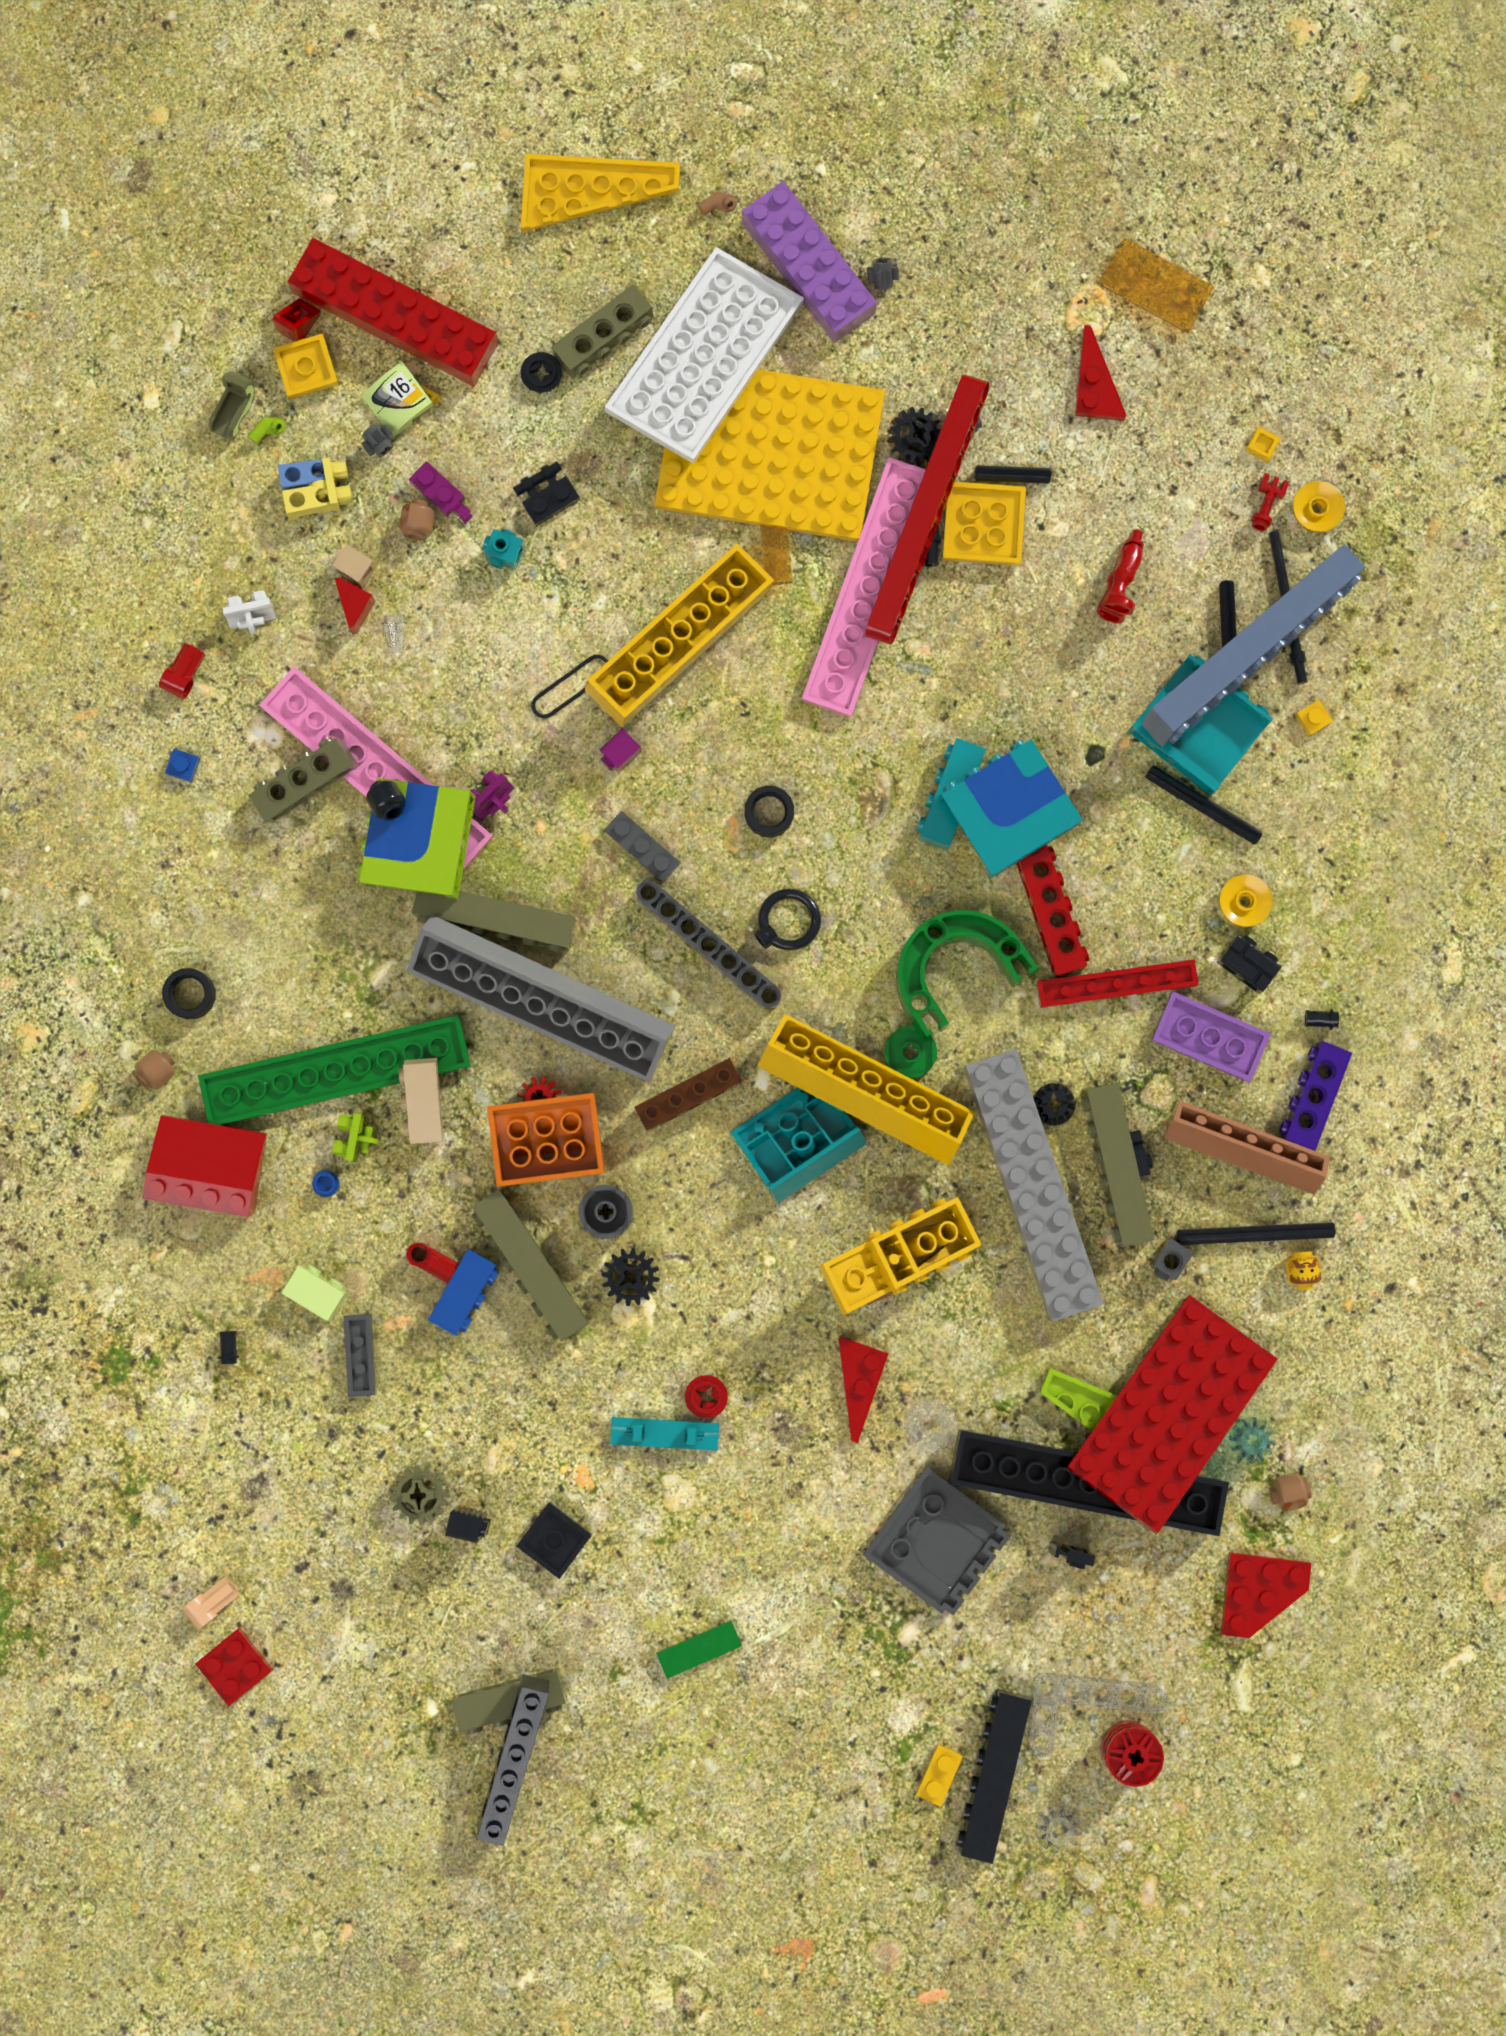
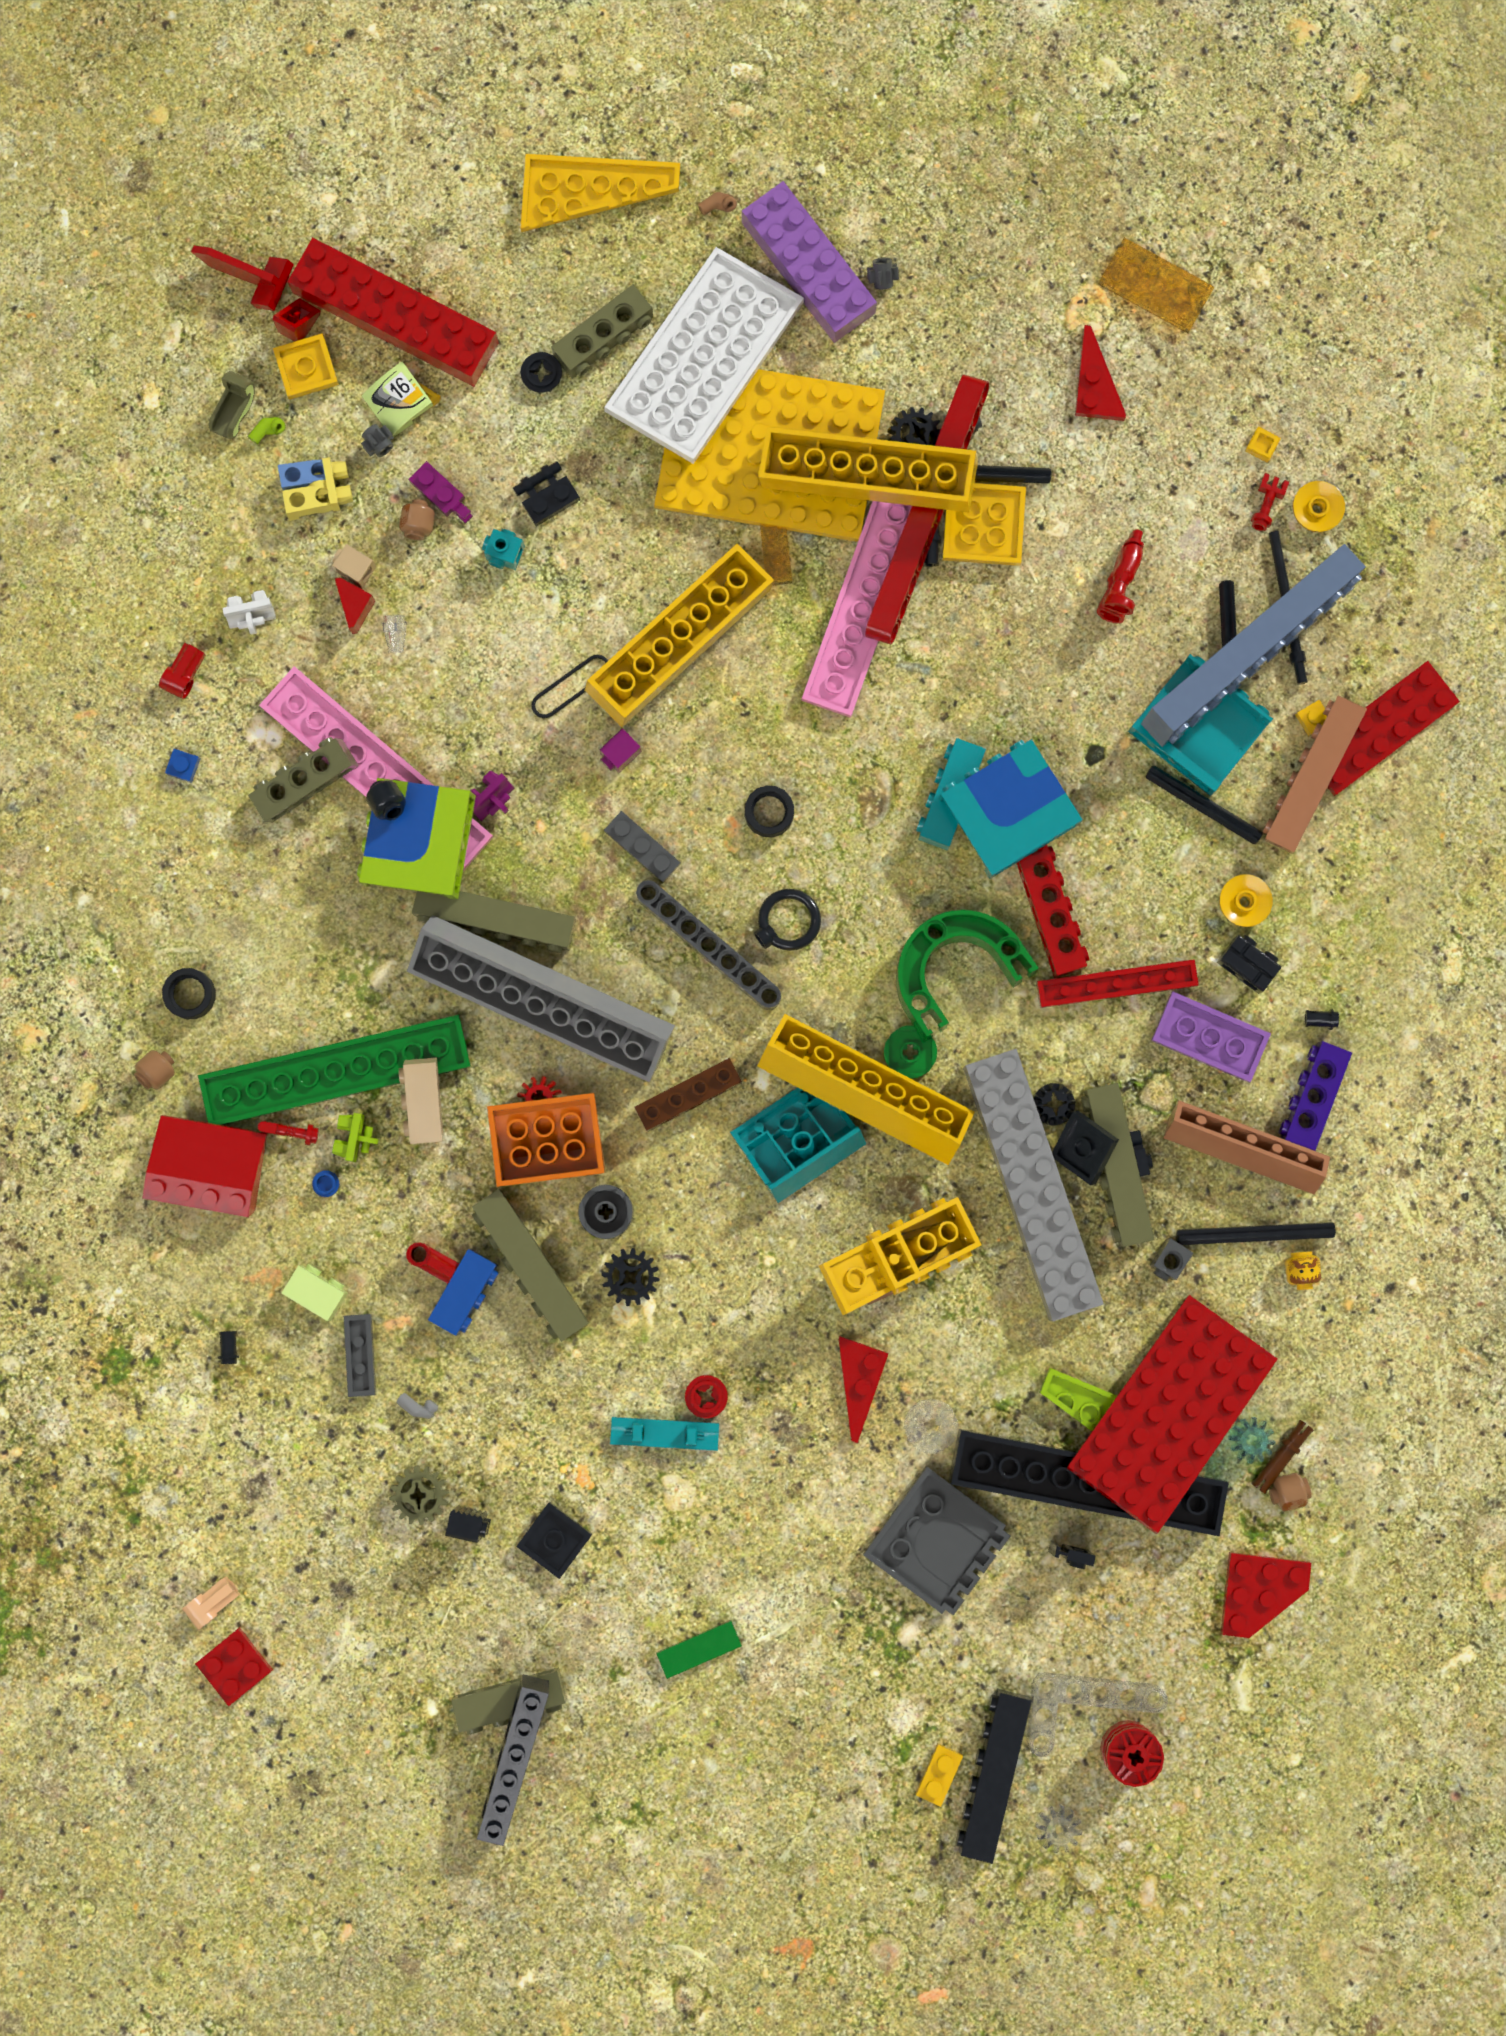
none -> red piece [191,245,294,311]
none -> red hinge [258,1121,319,1146]
none -> light grey arm [397,1393,438,1419]
none -> yellow brick [758,427,978,512]
none -> black plate [1052,1111,1119,1186]
none -> reddish brown pin [1251,1420,1314,1494]
none -> nougat brick [1262,695,1367,854]
none -> red plate [1327,661,1460,797]

